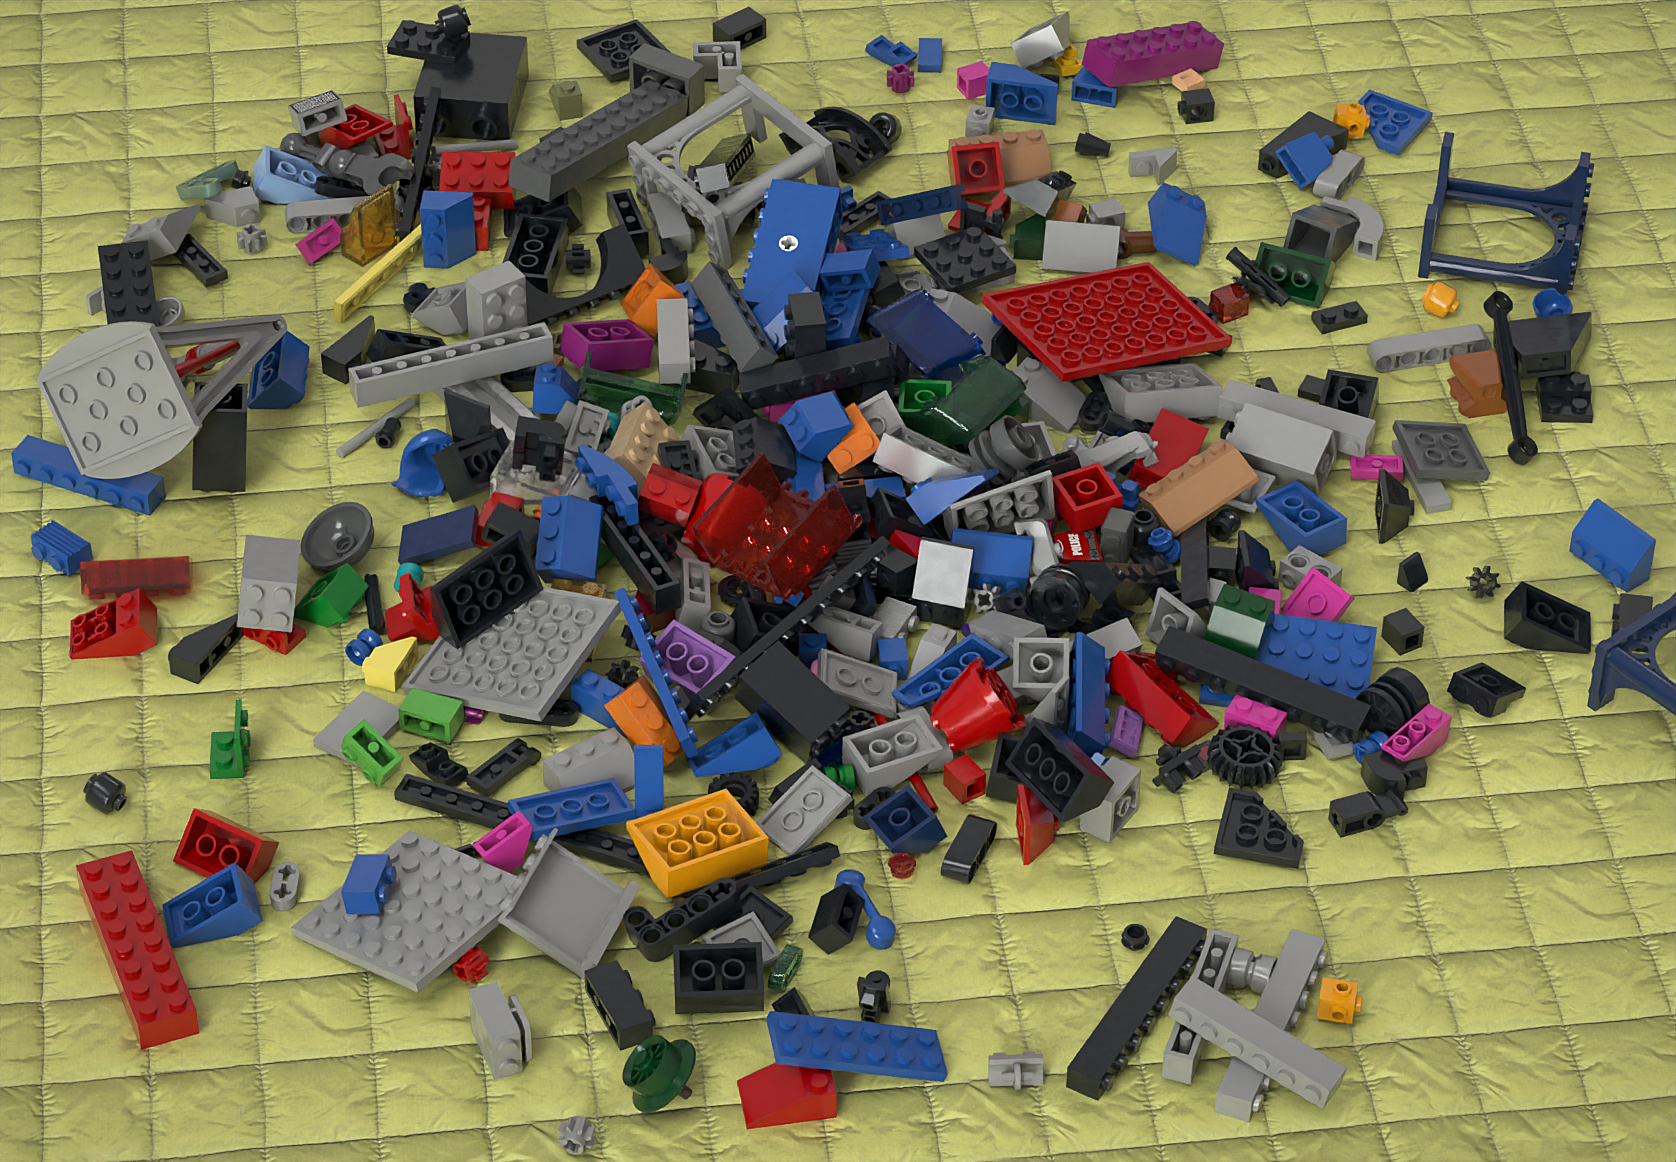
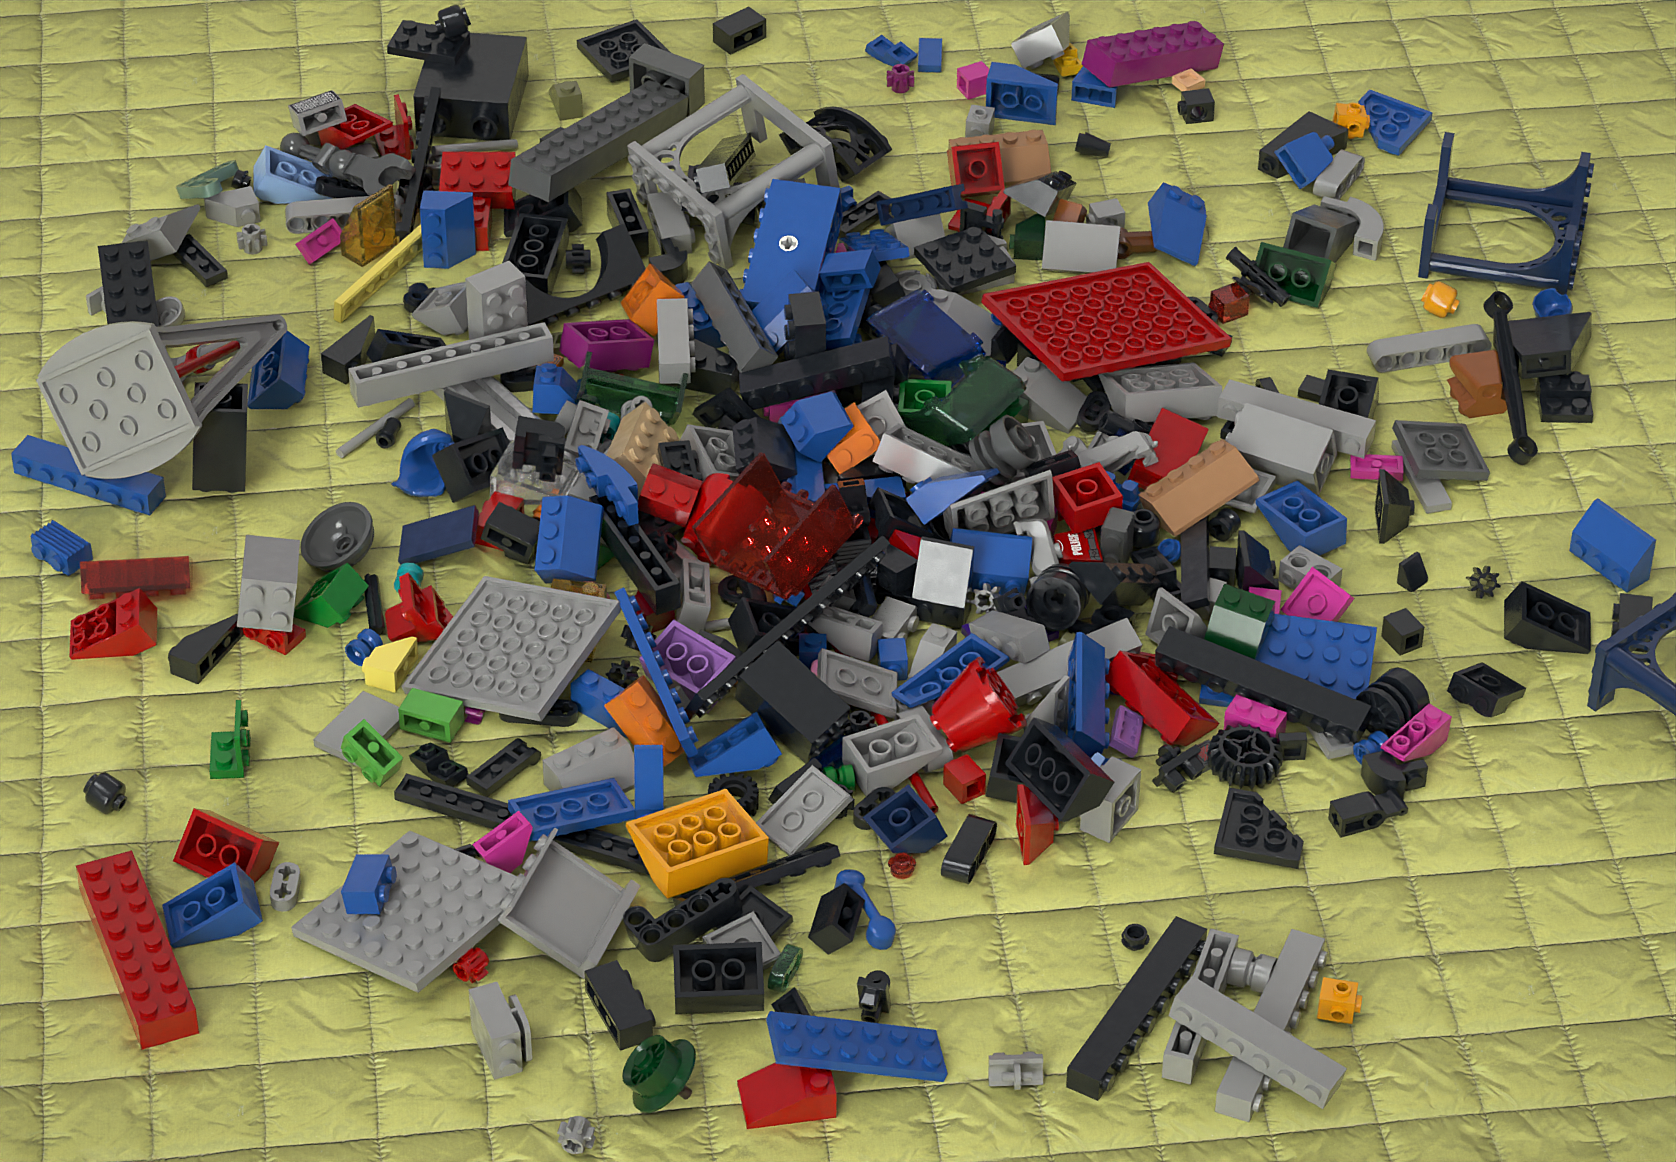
black slope [430,527,544,650] -> none
light grey brick [693,41,742,93] -> none
dark grey head [700,611,736,644] -> none
black head [869,112,902,144] -> none
light grey slope [1013,637,1069,702] -> none
light grey slope [1128,148,1178,185] -> none
blue plate [1148,528,1173,552] -> none
black plate [1311,301,1368,334] -> none

